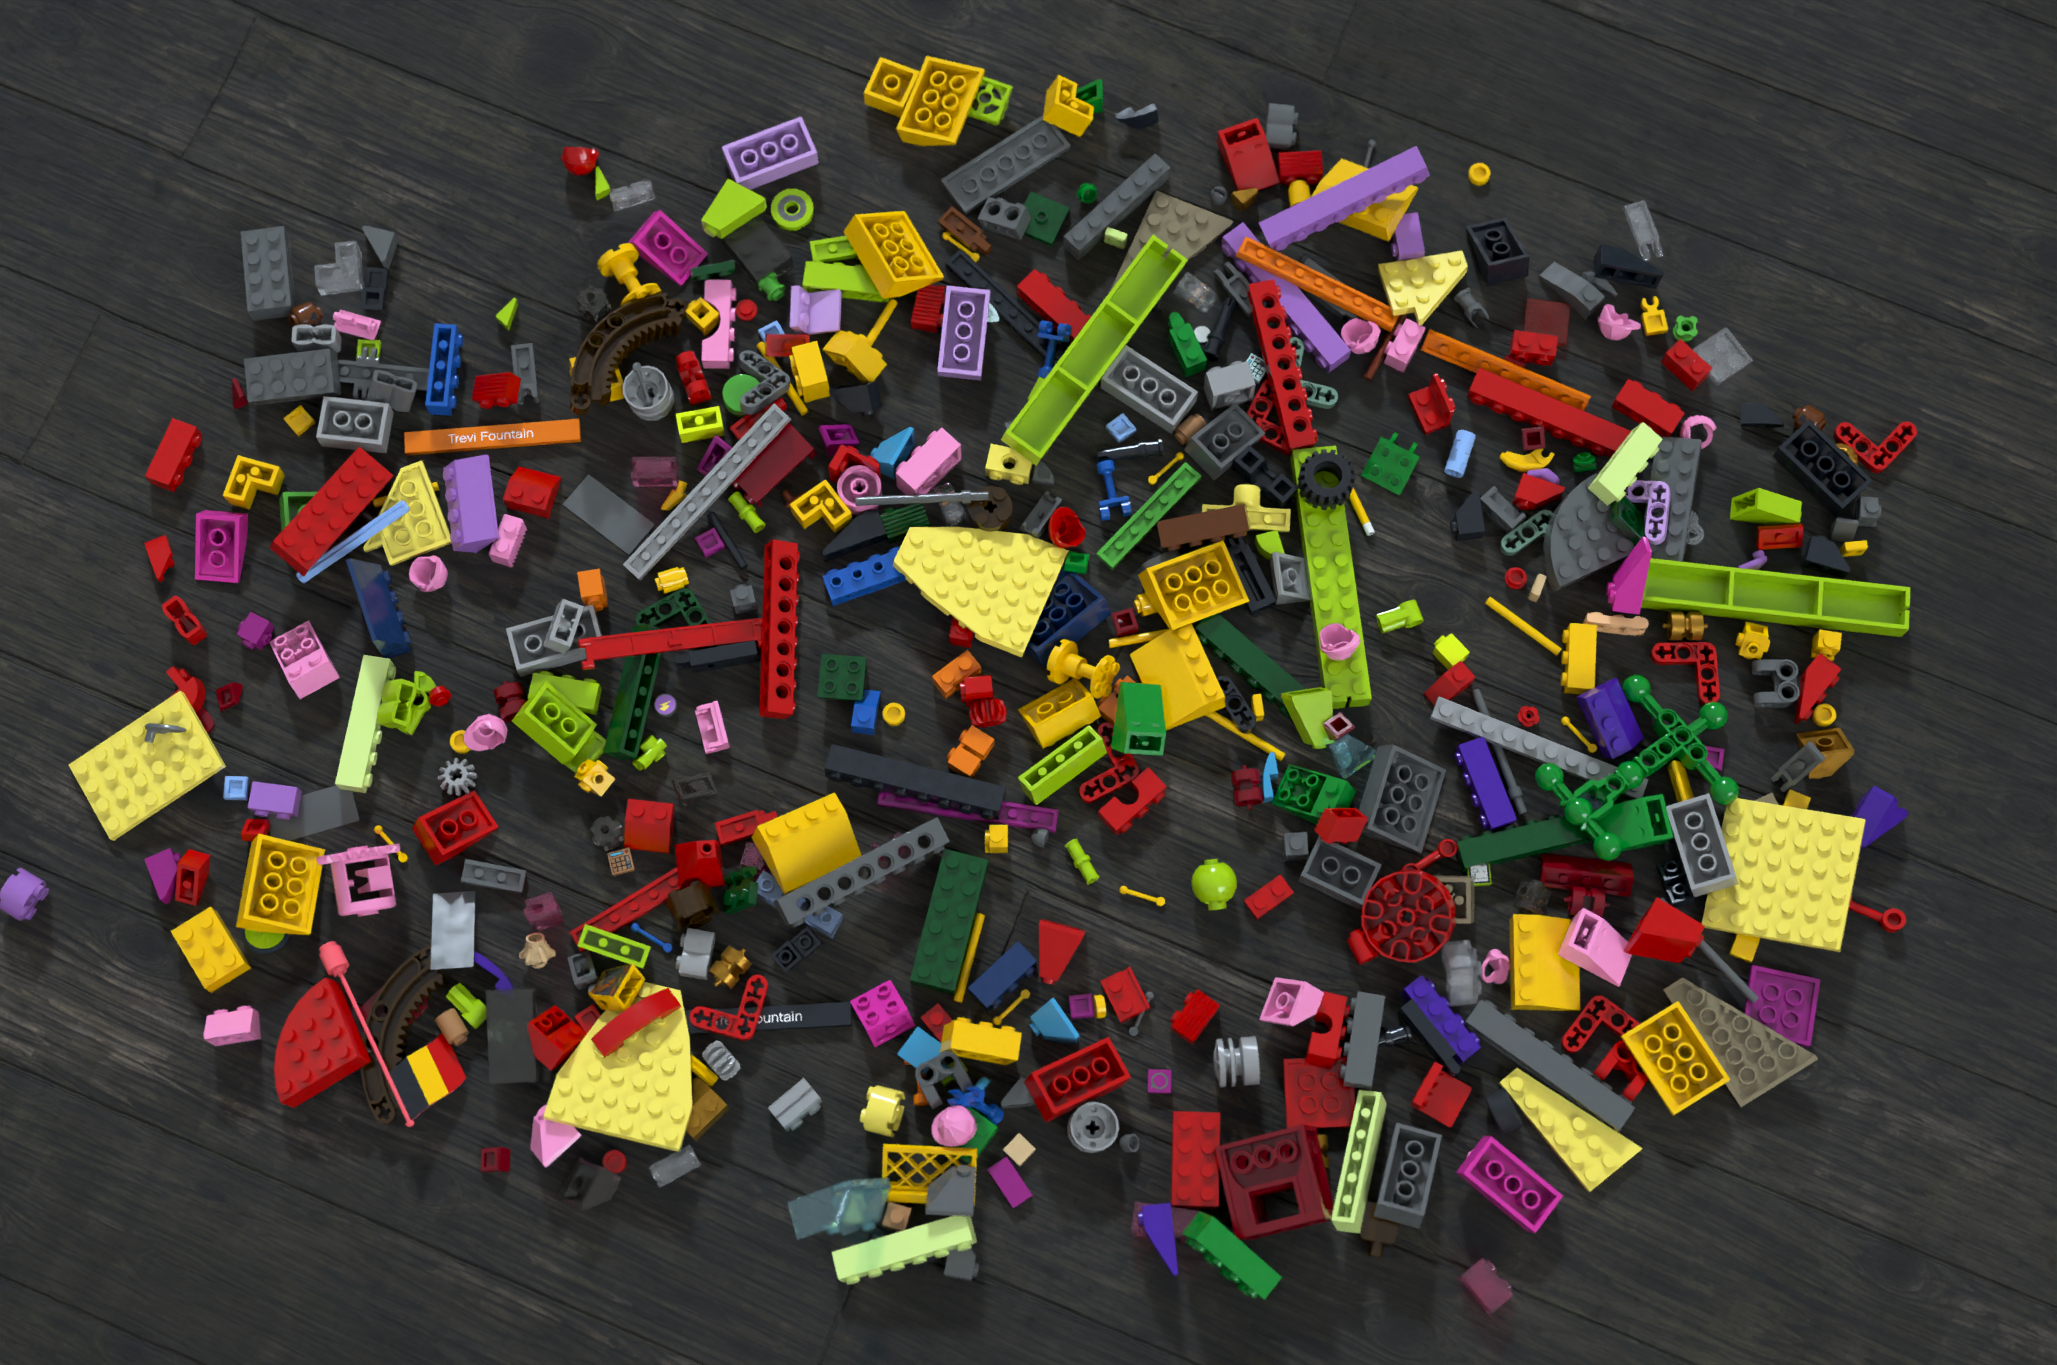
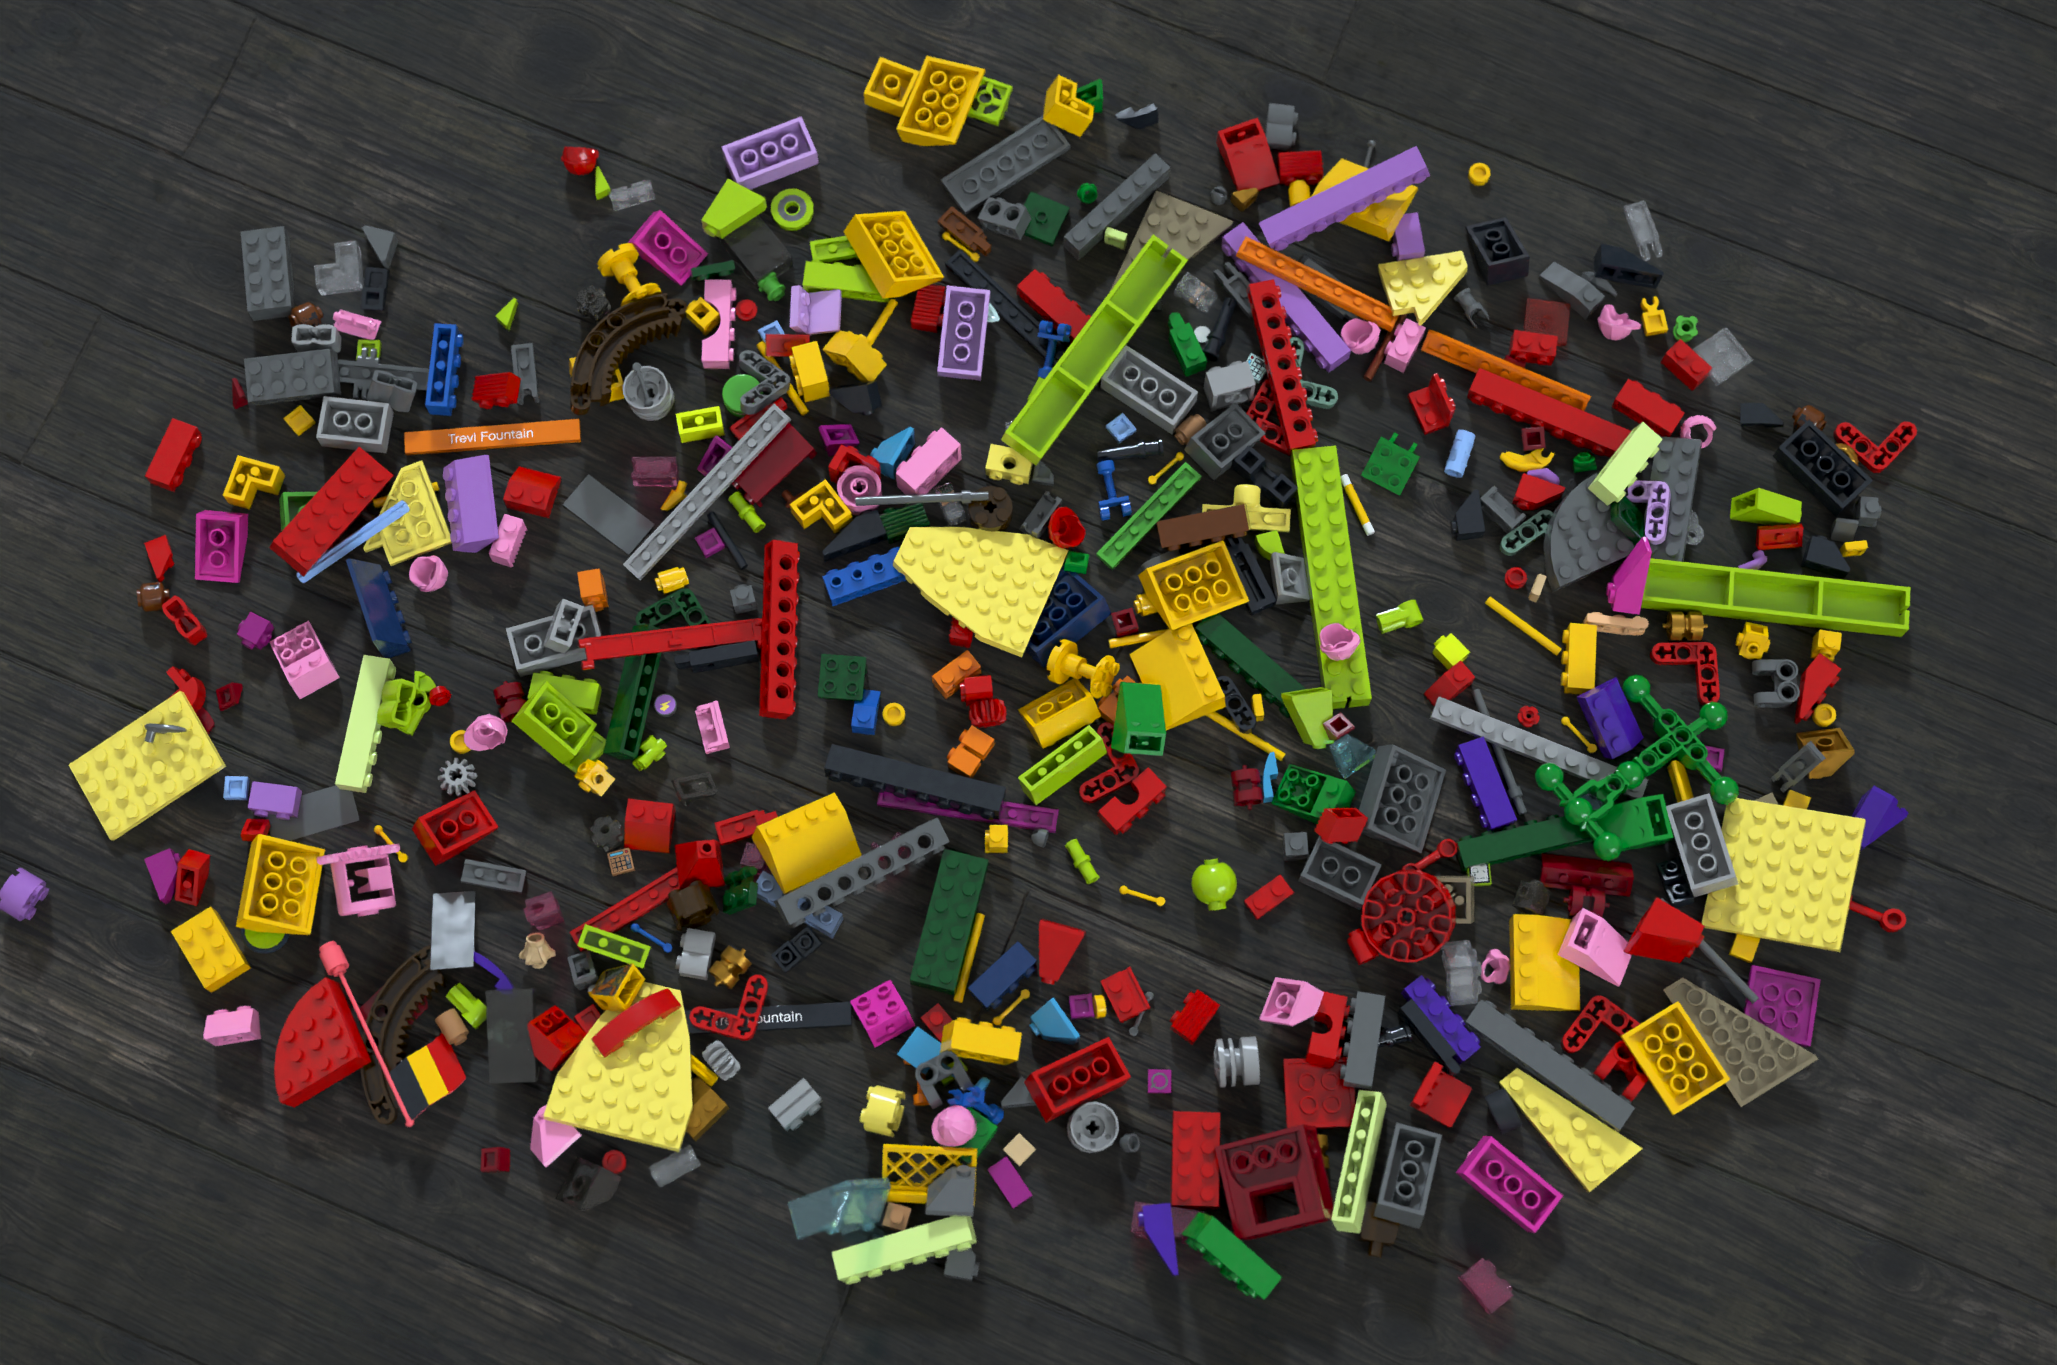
red piece [676,351,712,406] -> none
black tyre [1298,449,1355,510] -> none
none -> reddish brown head [137,582,170,612]

